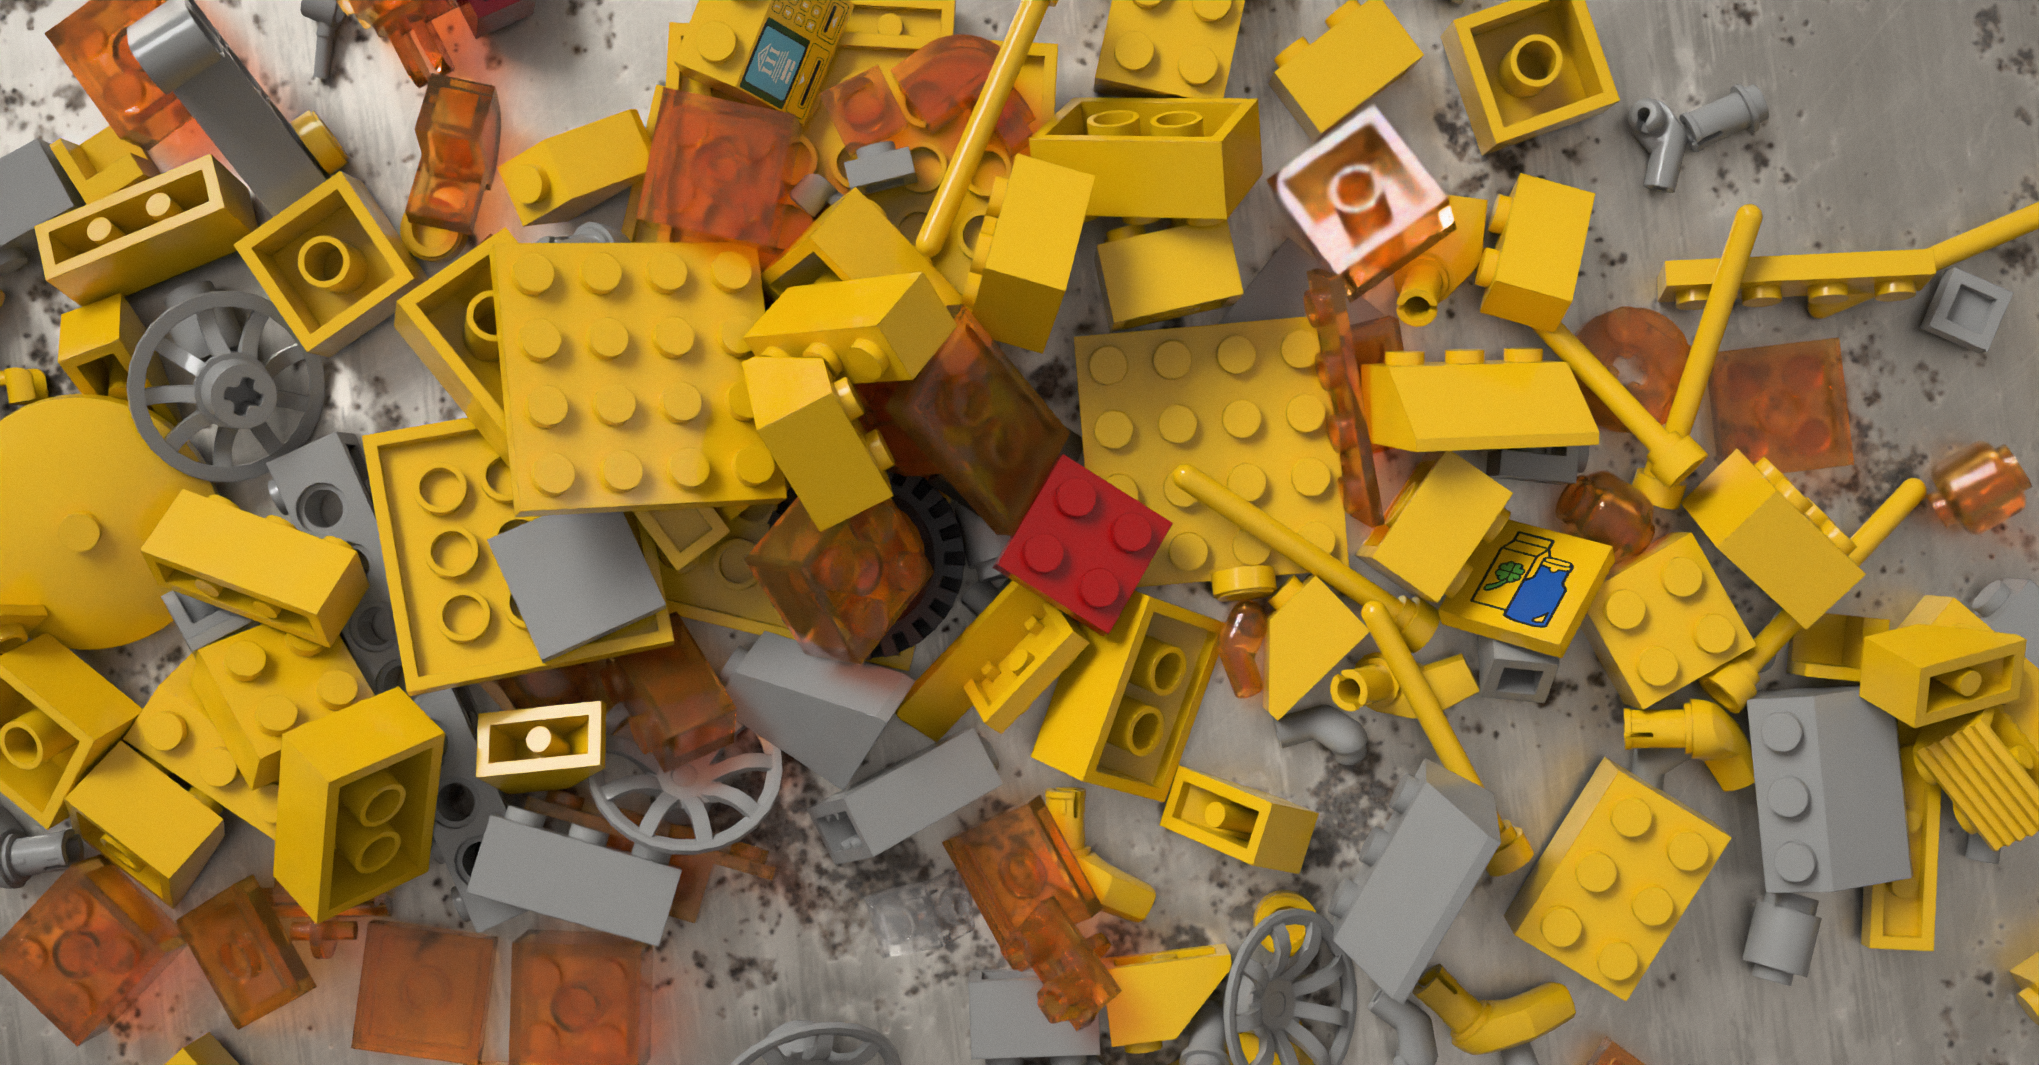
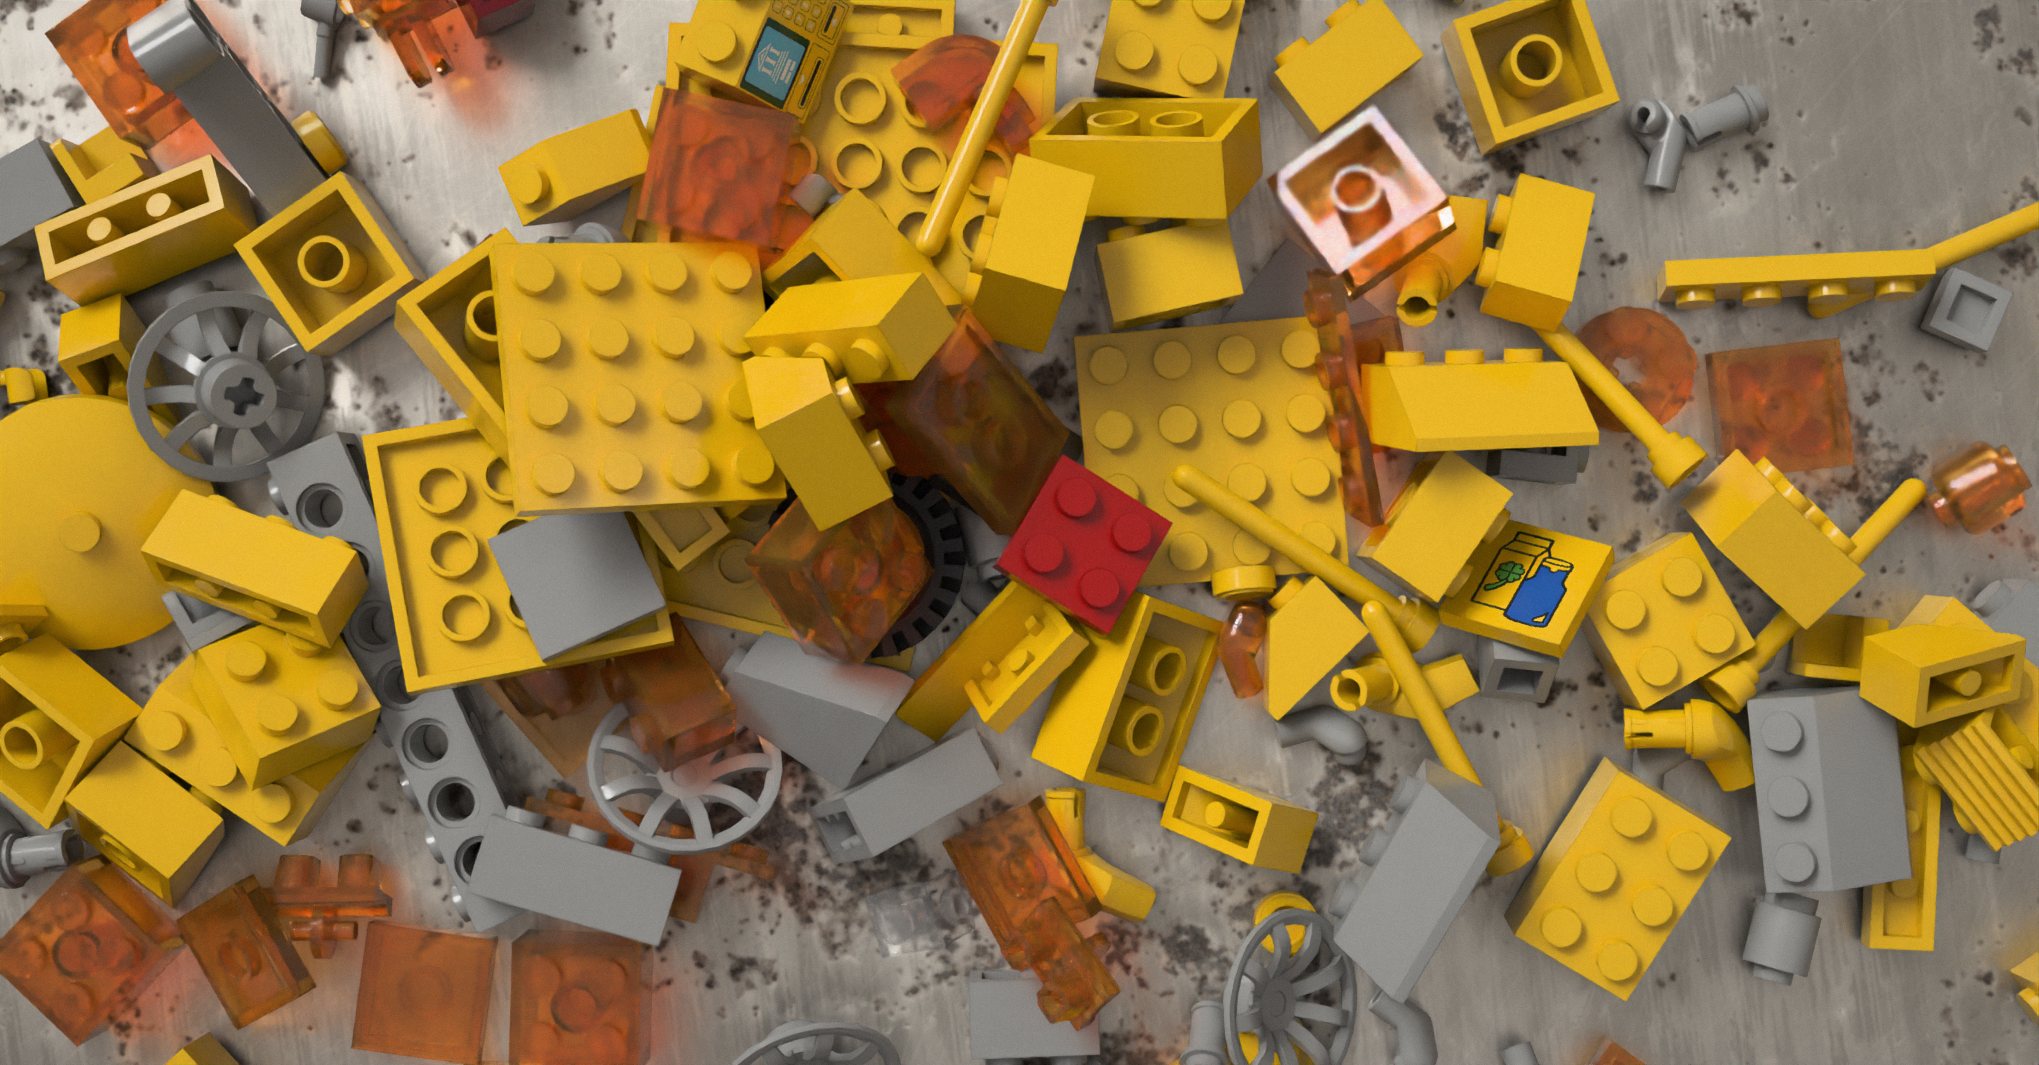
yellow brick [273,686,445,924] -> none
yellow tile [400,197,468,263] -> none
clear orange brick [405,73,501,235] -> none
yellow slope [476,701,606,794] -> none
clear orange plate [819,65,909,157] -> none
light grey plate [844,141,918,195] -> none
yellow slope [1101,943,1232,1054] -> none
yellow arm [1413,964,1576,1055] -> none
clear orange head [1555,470,1655,564] -> none
yellow piece [1629,204,1763,510] -> none

